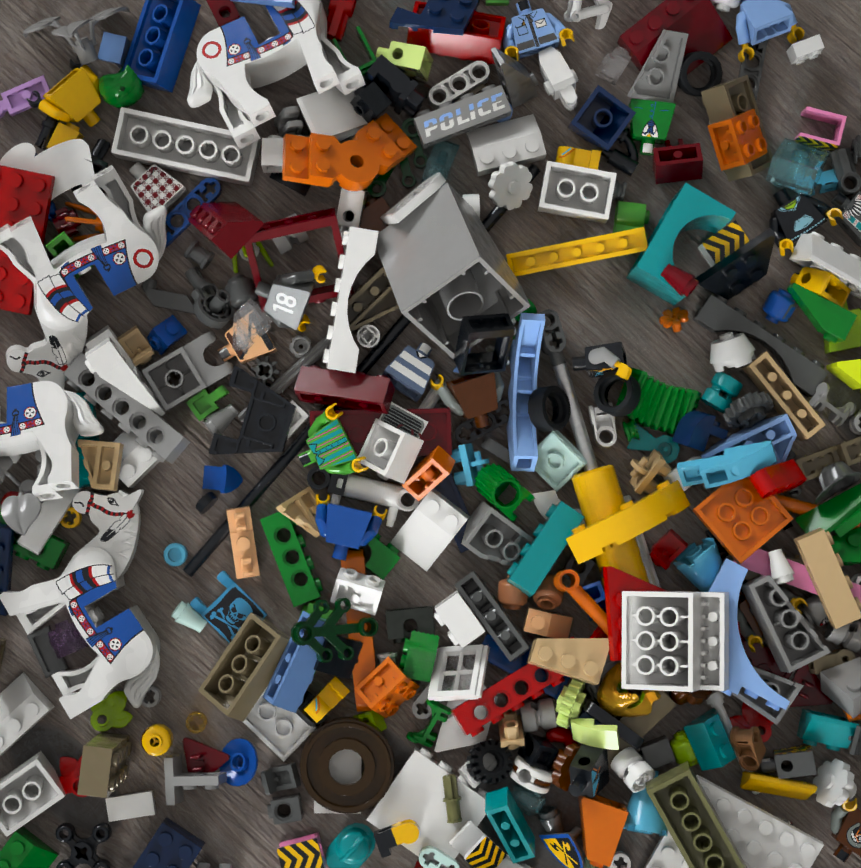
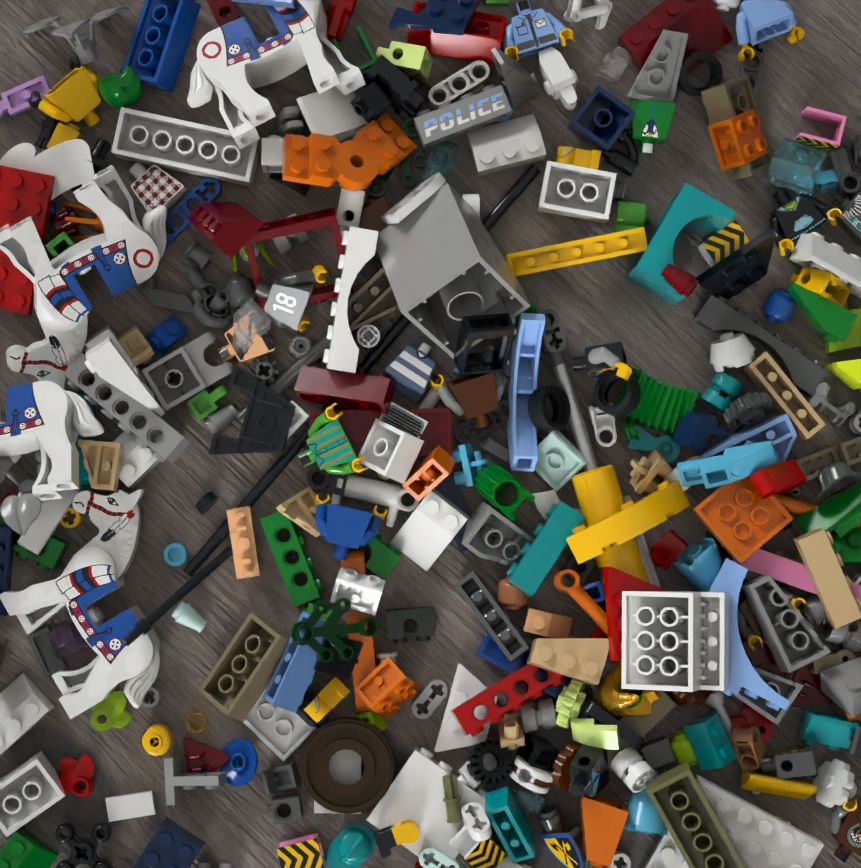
dark tan brick [77,732,132,798] -> none
medium blue panel [98,32,130,68] -> none
flag [190,571,267,643] -> none
blue tile [202,465,243,493] -> none
green brick [399,630,439,682] -> none
green piece [406,698,451,748] -> none
white piece [427,644,490,701] -> none
white brick [434,590,486,648] -> none
white plant [488,161,533,210] -> none
nougat head [533,574,565,610] -> none
red arm [546,727,578,746] -> none
dark red brick [653,138,703,184] -> none
orange plant [659,307,689,332] -> none
white cone [768,549,795,585] -> none
white piece [786,34,825,65] -> none
none -> black bar [122,548,233,646]
none -> white beam [461,802,492,842]

